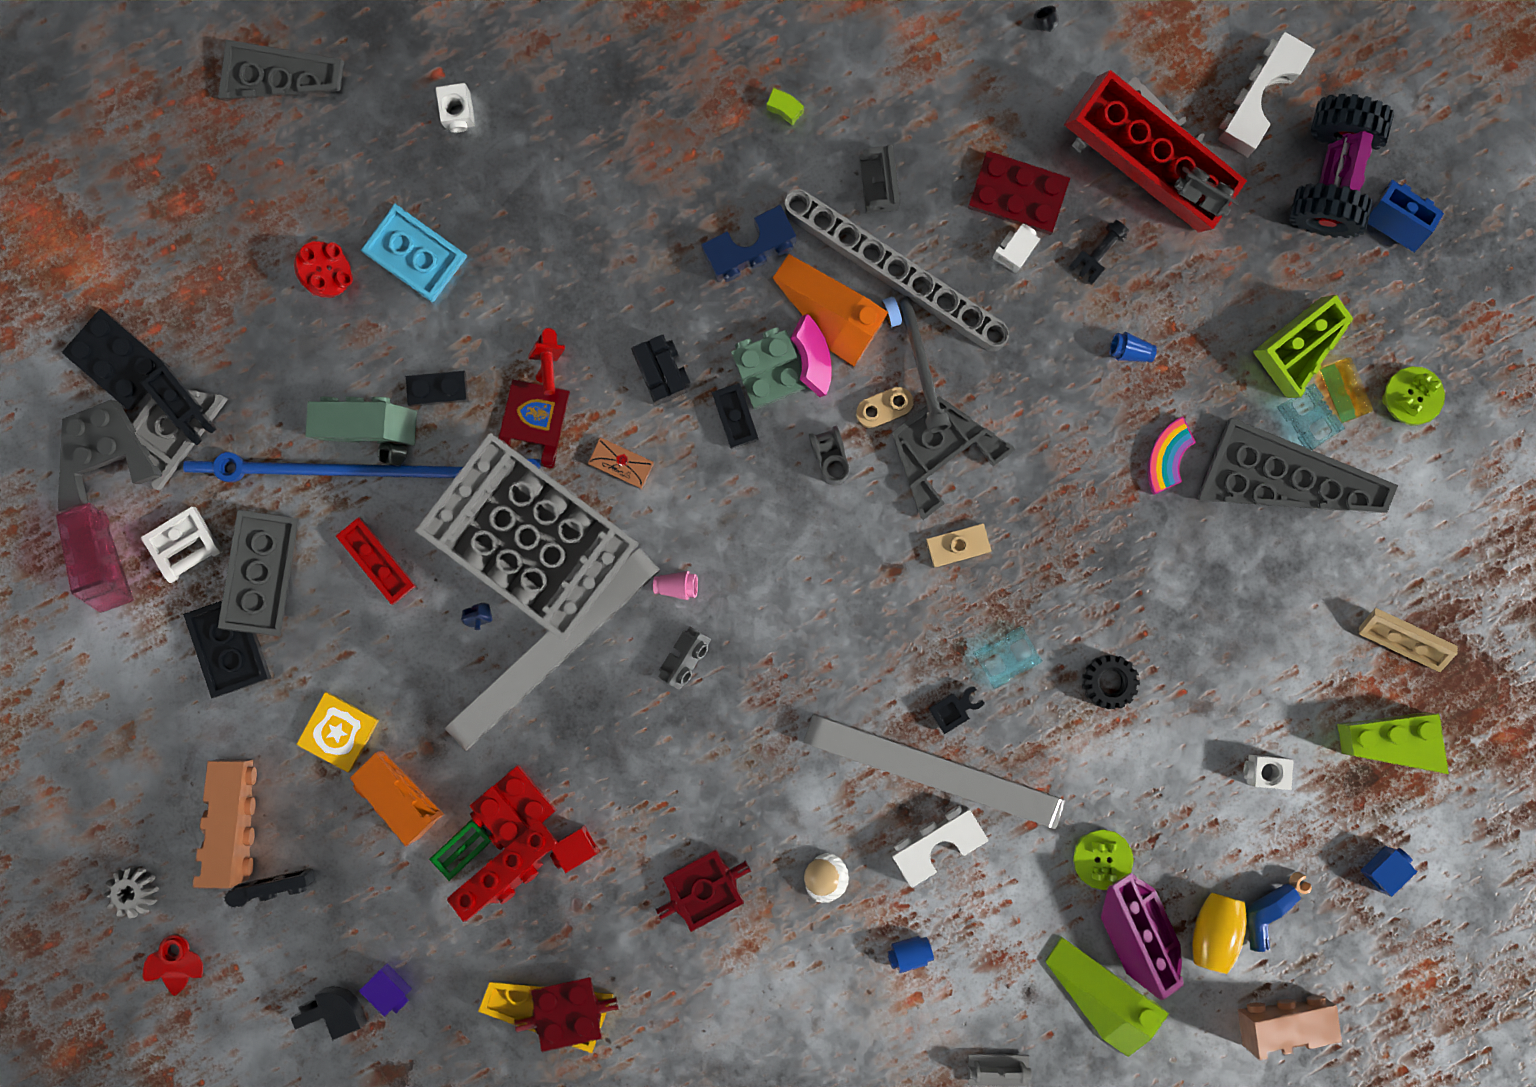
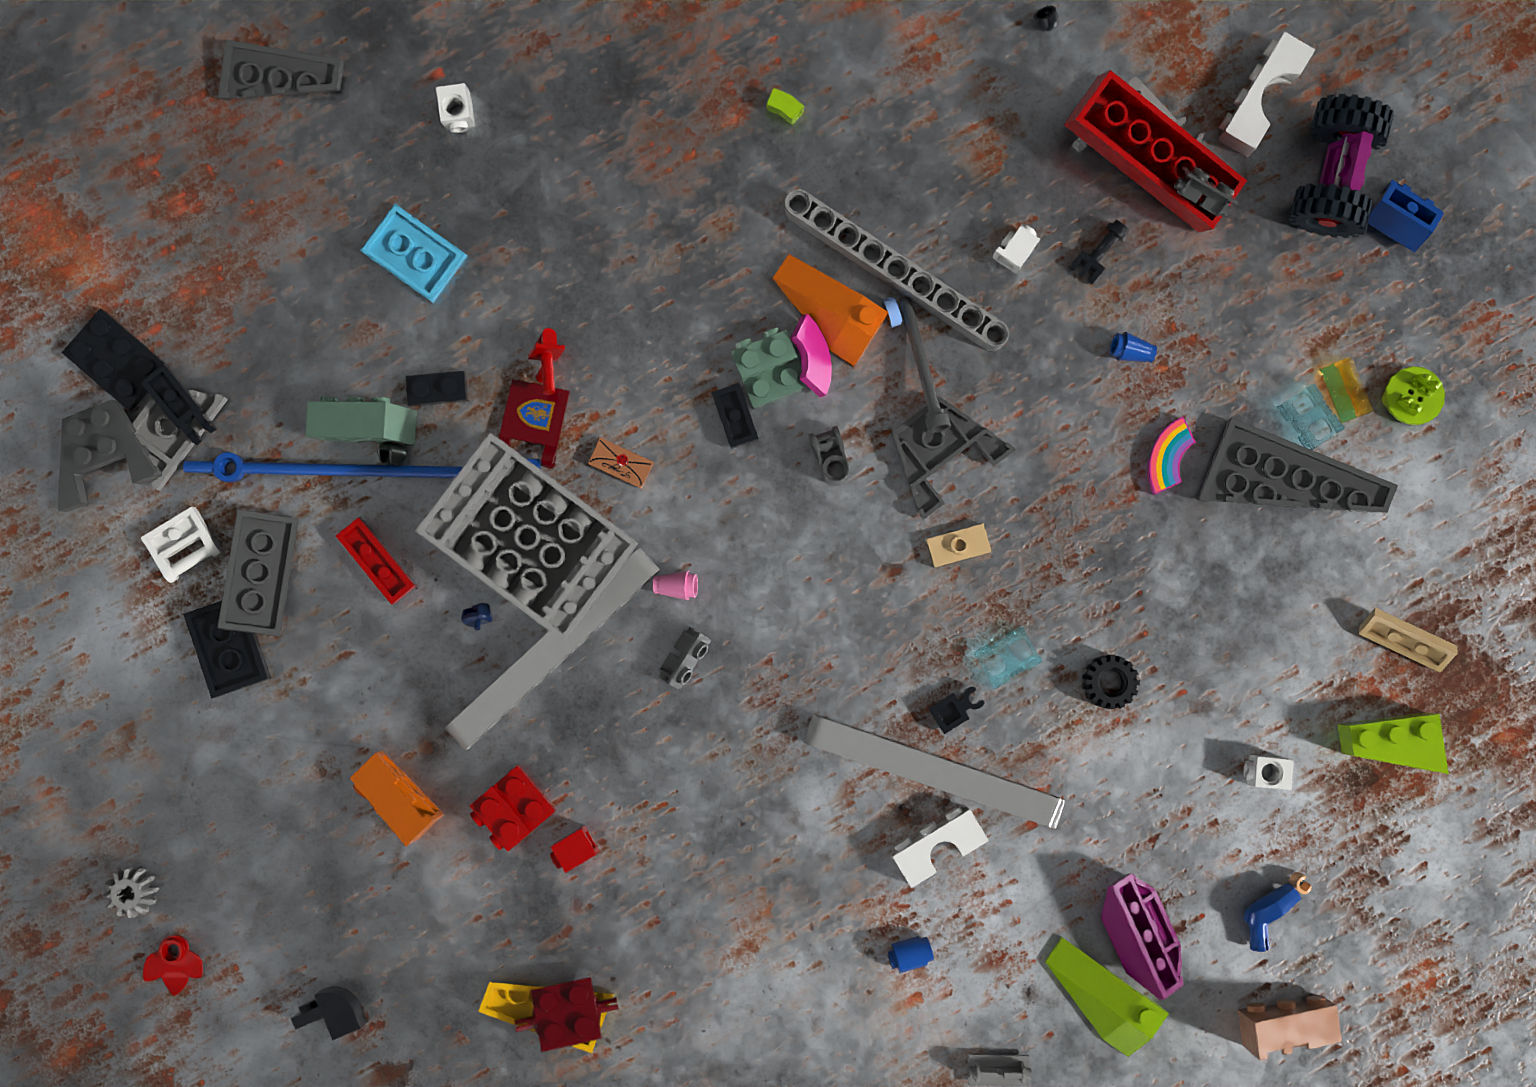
clear pink wedge [56,503,134,613] -> none
nougat wedge [193,759,257,888] -> none
black hinge [224,868,315,908] -> none
red plate [294,241,353,298] -> none
yellow tile [296,692,380,773] -> none
dark purple brick [359,964,412,1017] -> none
green tile [429,819,491,881] -> none
red bracket [447,821,557,922] -> none
black brick [631,334,690,406] -> none
dark red plate [655,849,752,932] -> none
dark blue arch [701,205,797,282] -> none
hair [804,853,849,903] -> none
tan plate [856,387,913,429] -> none
dark grey hinge [859,145,900,214] -> none
dark red plate [968,151,1071,235] -> none
lime plate [1073,829,1134,890] -> none
yellow piece [1192,893,1247,974] -> none
lime wedge [1253,295,1353,398] -> none
blue brick [1360,846,1418,897] -> none

